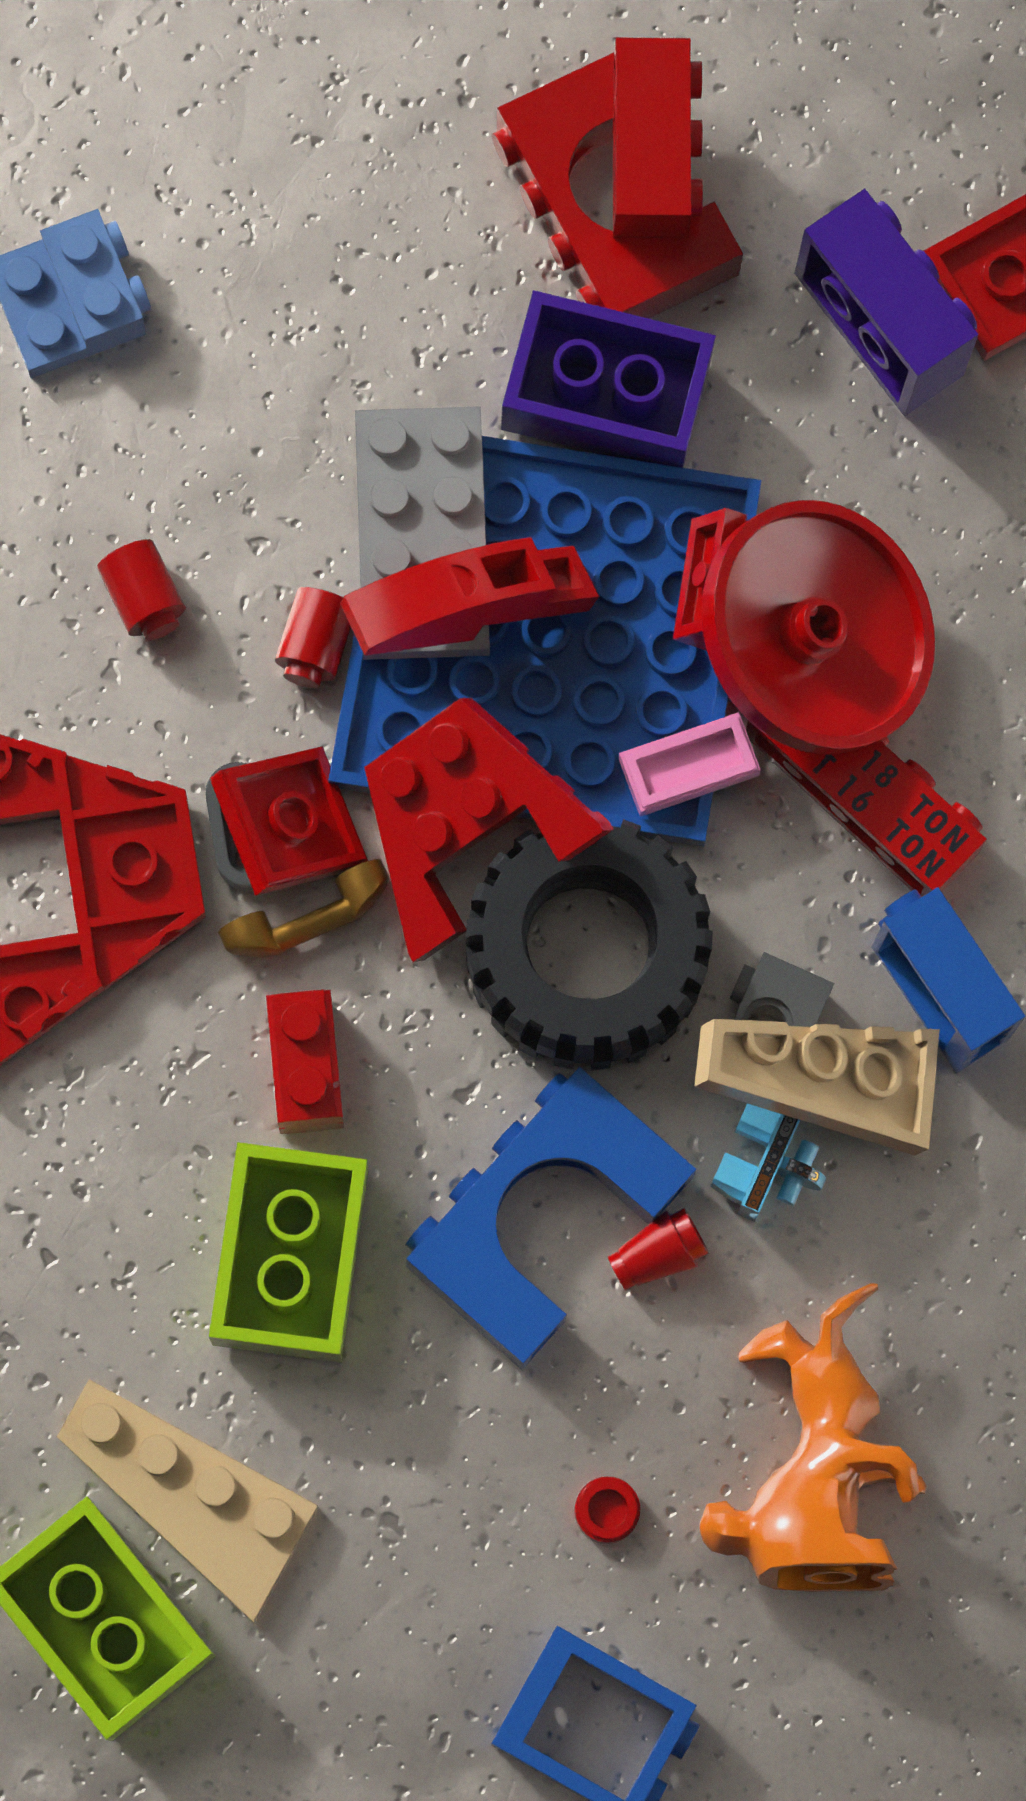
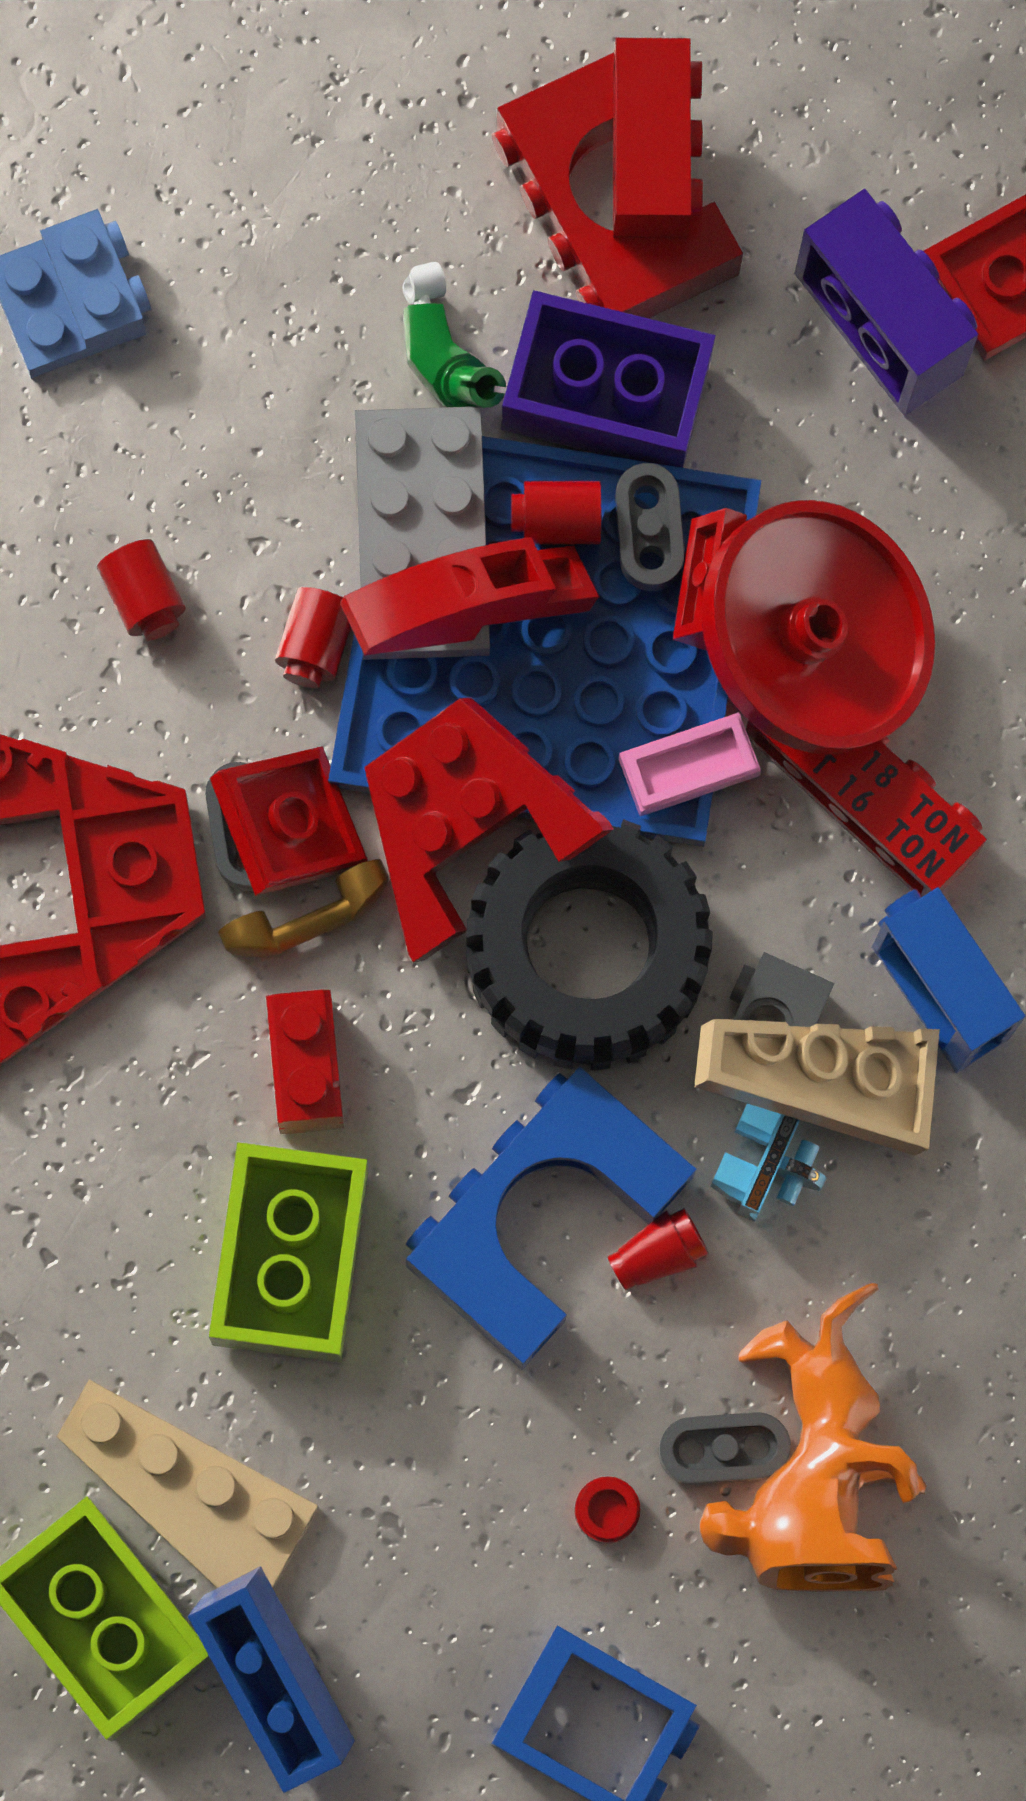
none -> blue brick [188,1566,355,1793]
none -> green arm [403,262,506,408]
none -> red brick [511,481,601,545]
none -> dark grey plate [615,463,684,592]
none -> dark grey plate [659,1412,791,1485]

